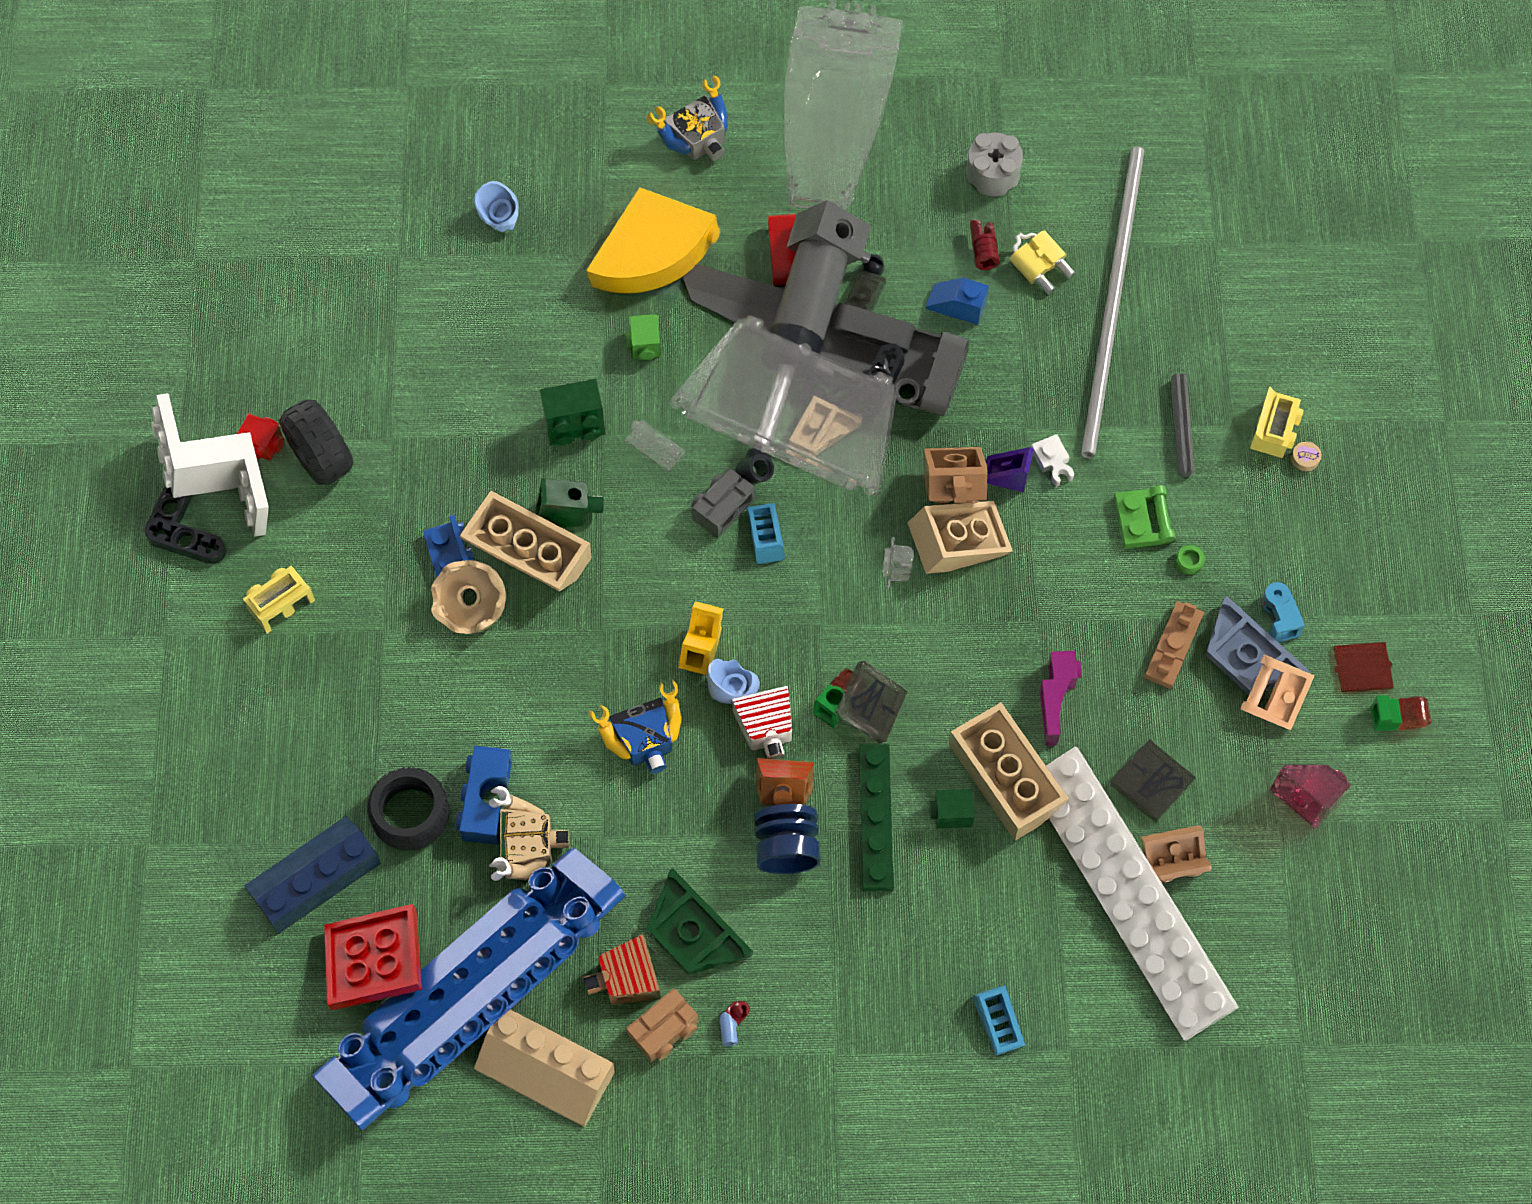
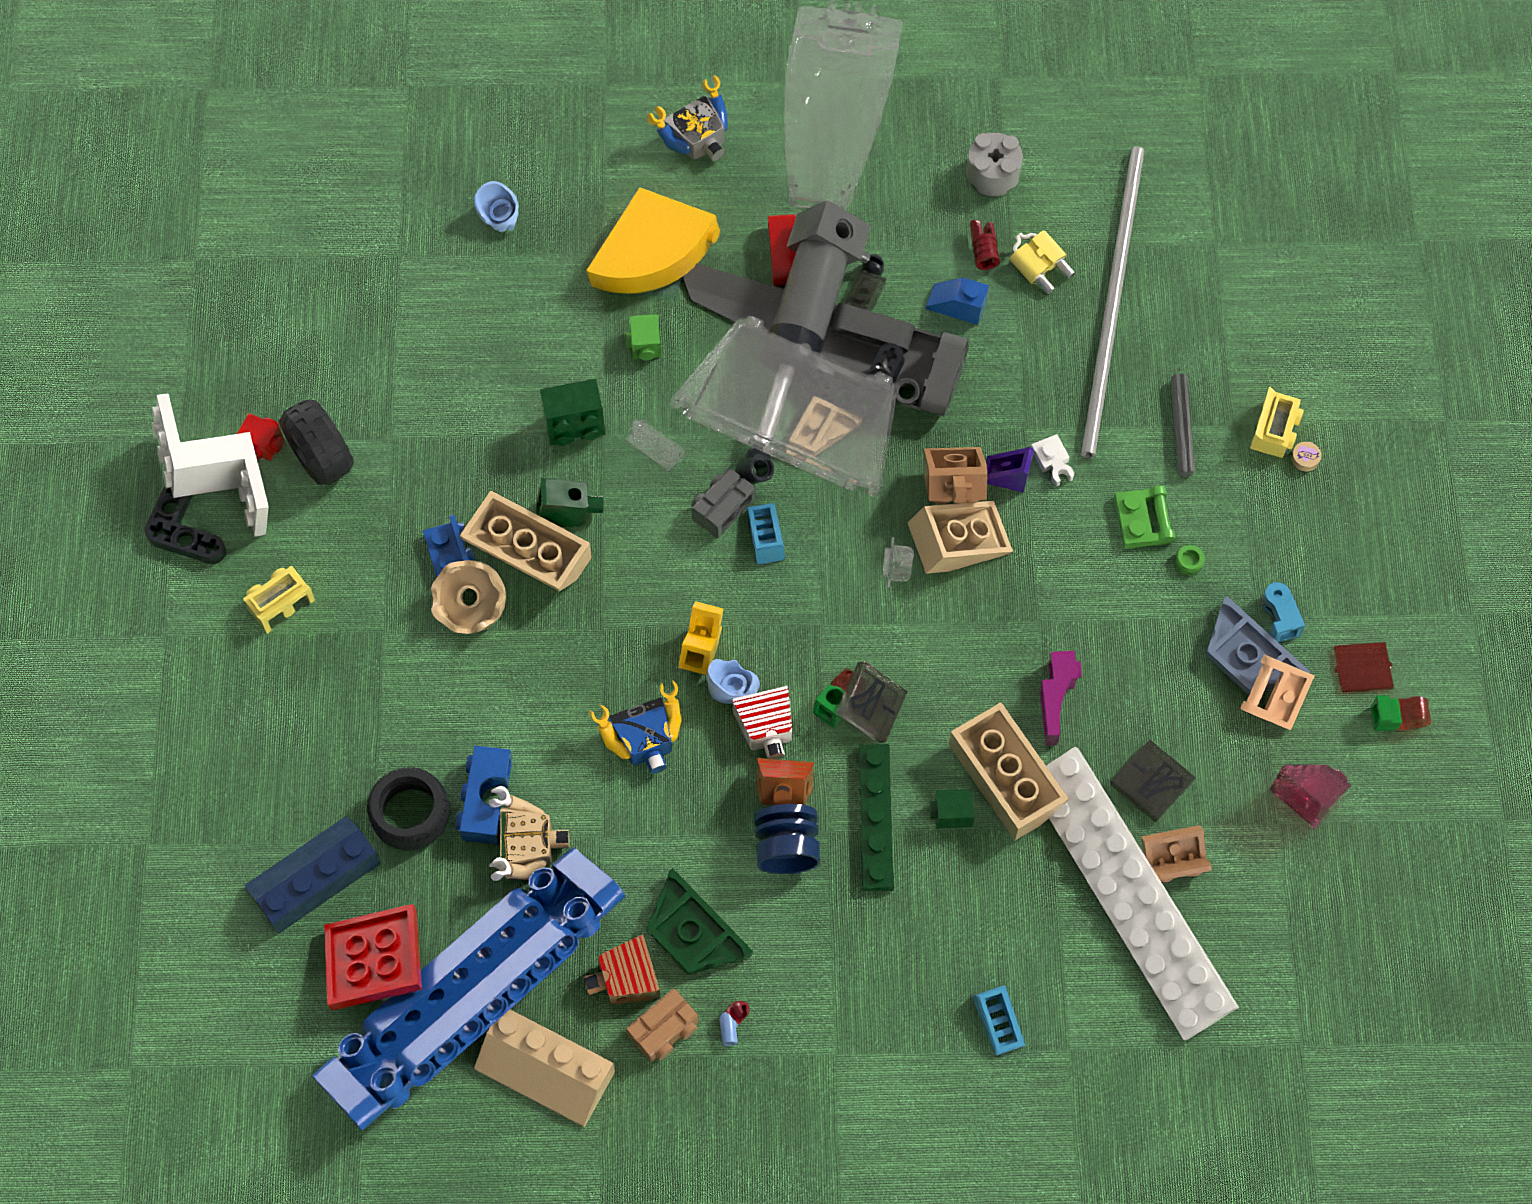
medium nougat plate [1144,601,1204,689] -> none

